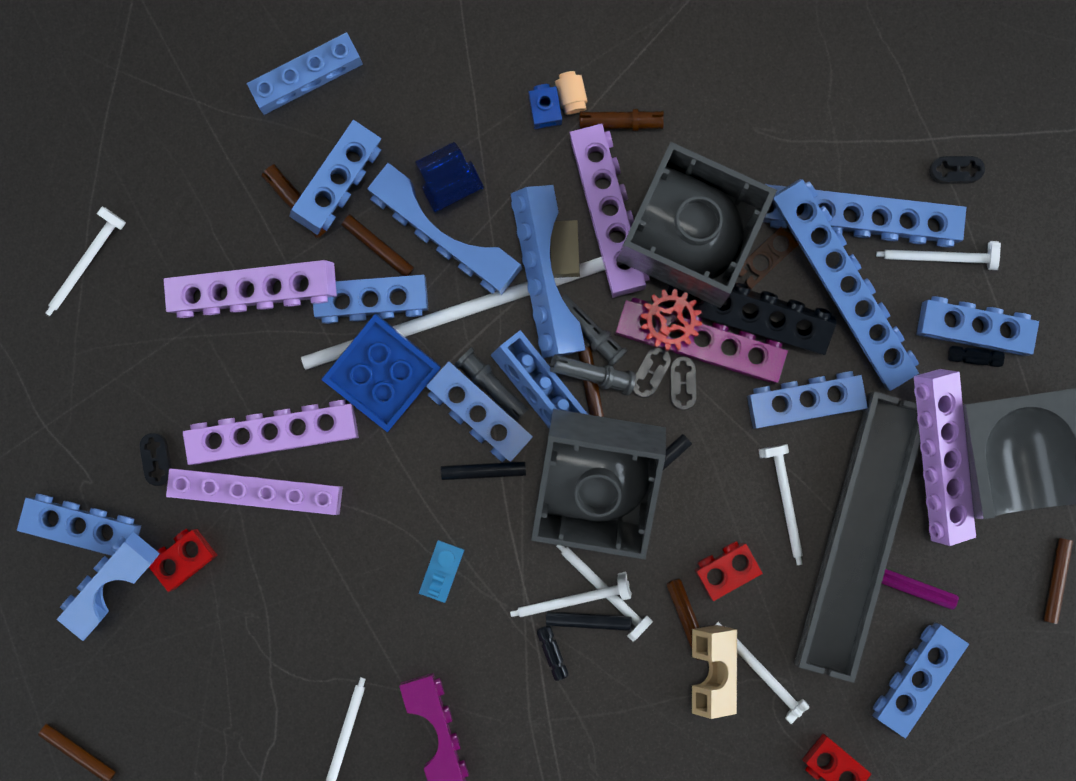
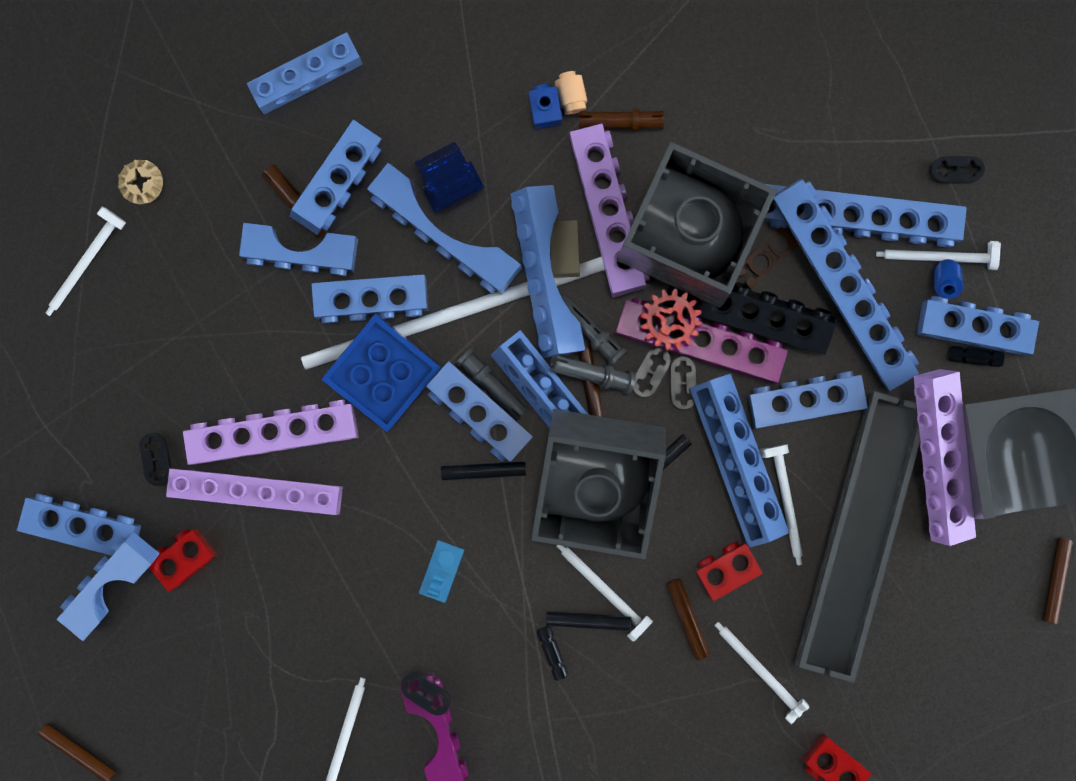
lavender brick [164,260,337,318] -> none
reddish brown piece [341,215,414,276] -> none
white piece [510,572,632,617] -> none
tan arch [692,625,737,719] -> none
medium blue brick [872,623,969,739] -> none
magenta axle [881,569,959,610] -> none
none -> tan gear [118,160,163,204]
none -> medium blue arch [239,223,358,276]
none -> black beam [401,672,451,715]
none -> medium blue brick [690,373,789,548]
none -> blue brick [934,259,963,299]

